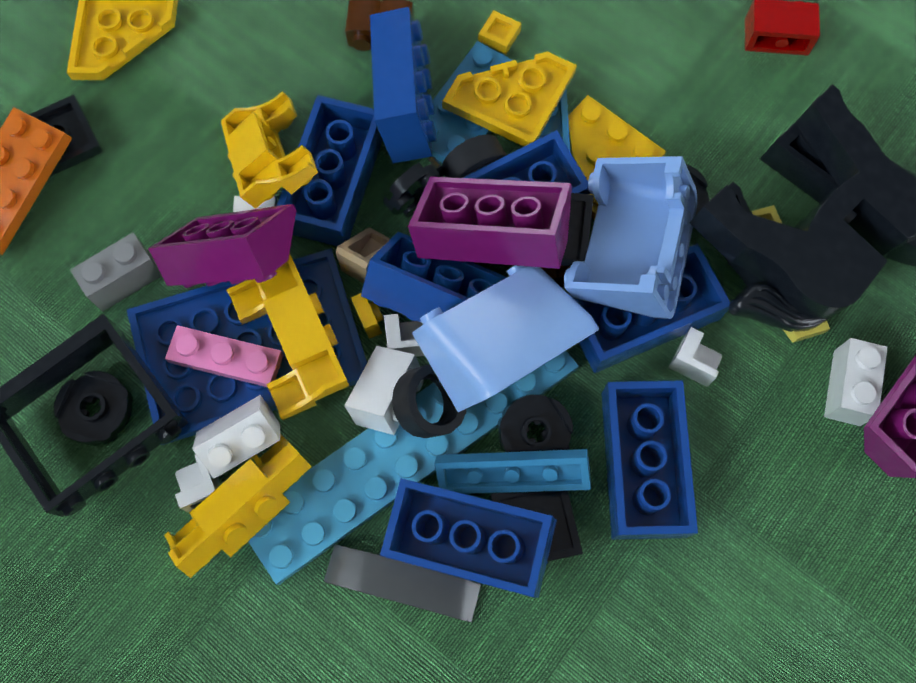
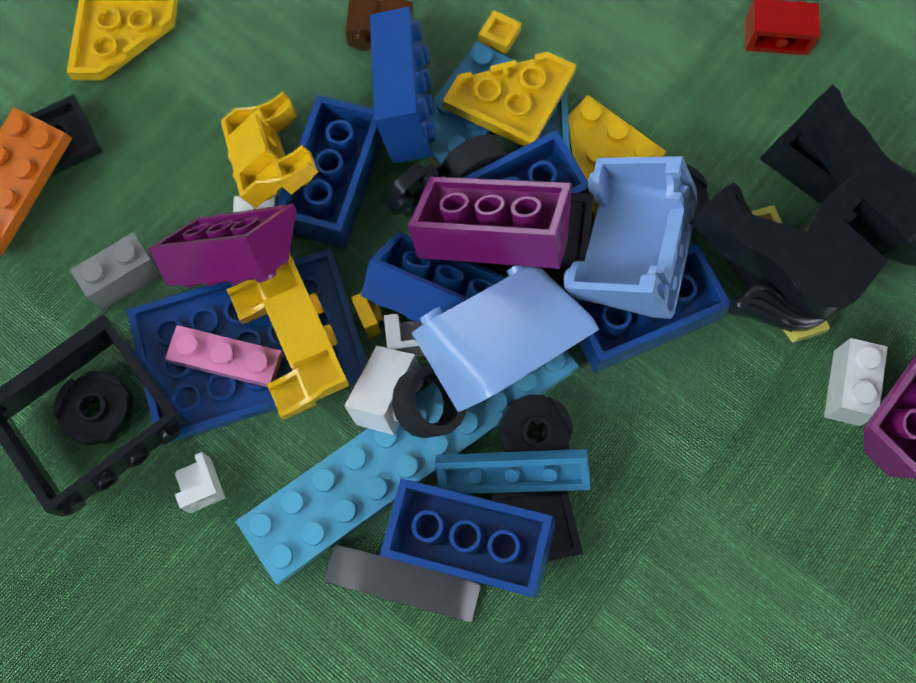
yellow bracket [164,433,312,578] -> none
white brick [192,395,280,479] -> none
tan slope [336,227,390,283] -> none
blue brick [601,380,698,540] -> none
white panel [668,327,722,387] -> none

